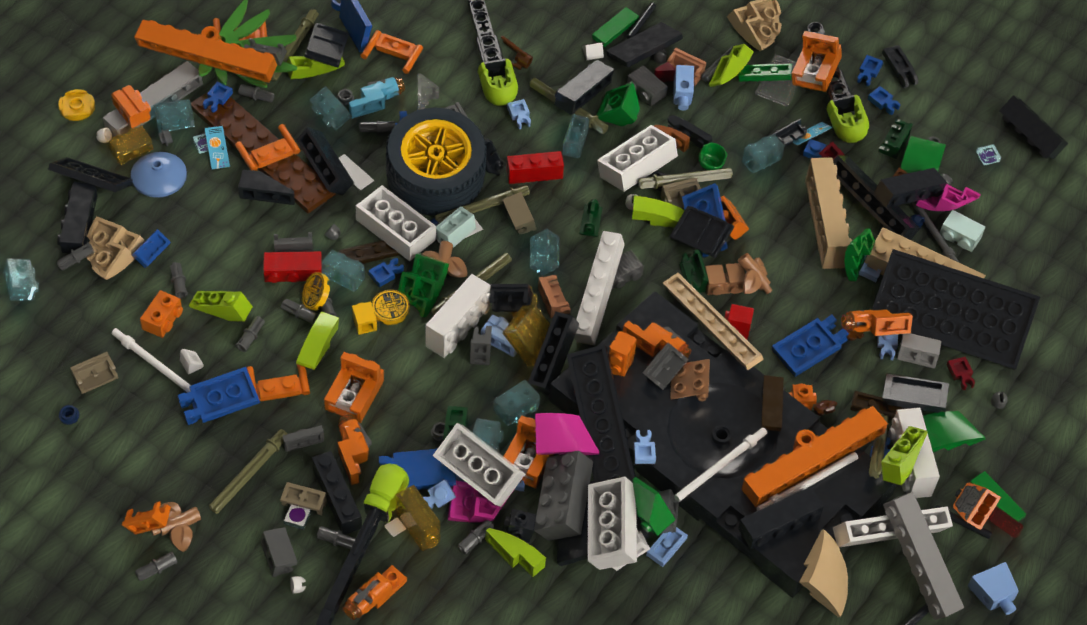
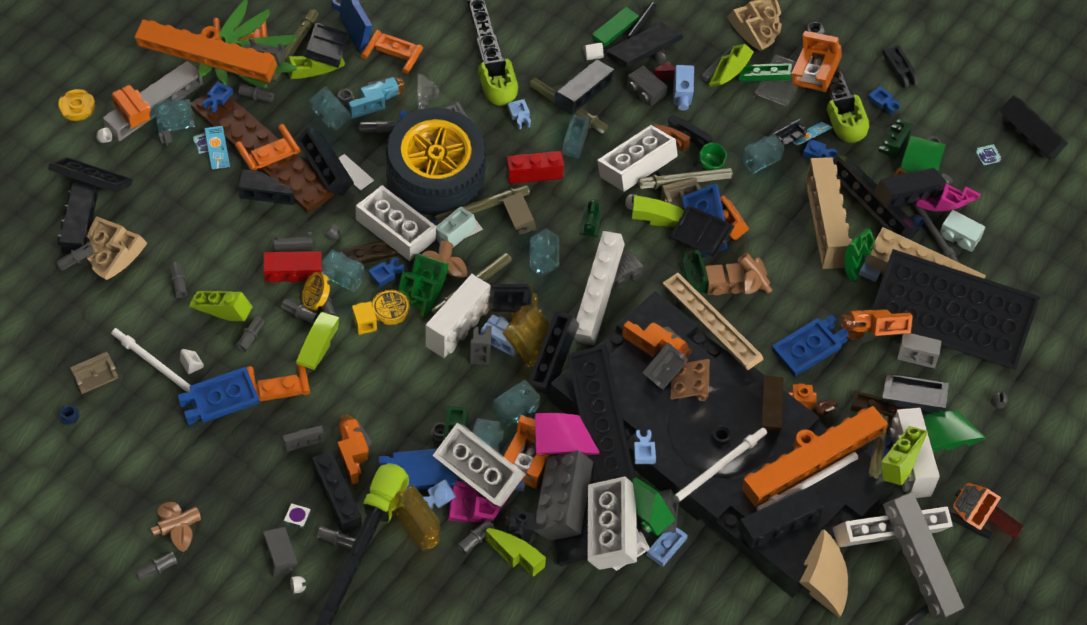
clear light blue brick [3,259,39,301] -> none
clear yellow brick [109,126,153,165] -> none
orange hinge [122,501,171,534] -> none
medium blue dish [131,152,187,197] -> none
blue plate [132,229,171,268] -> none
orange brick [140,290,183,338] -> none
olive axle [209,429,288,514] -> none
dark tan hinge [280,482,327,515] -> none
orange brick [324,352,384,423] -> none
orange plate [343,565,407,620] -> none
white sticker [385,518,406,537] -> none
black hinge [485,139,503,176] -> none
reddish brown plant [501,36,533,70] -> none
nougat hinge [538,275,571,318] -> none
green slope [597,82,640,126] -> none
orange brick [608,331,637,377] -> none
nougat hinge [667,48,706,86] -> none
red brick [724,304,754,340] -> none
dark red slope [819,142,845,161] -> none
blue plate [857,55,883,86] -> none
light blue plate [877,334,898,360] -> none
dark red plate [947,357,975,390] -> none
light blue torso [968,562,1018,615] -> none
green tile [970,471,1026,528] -> none

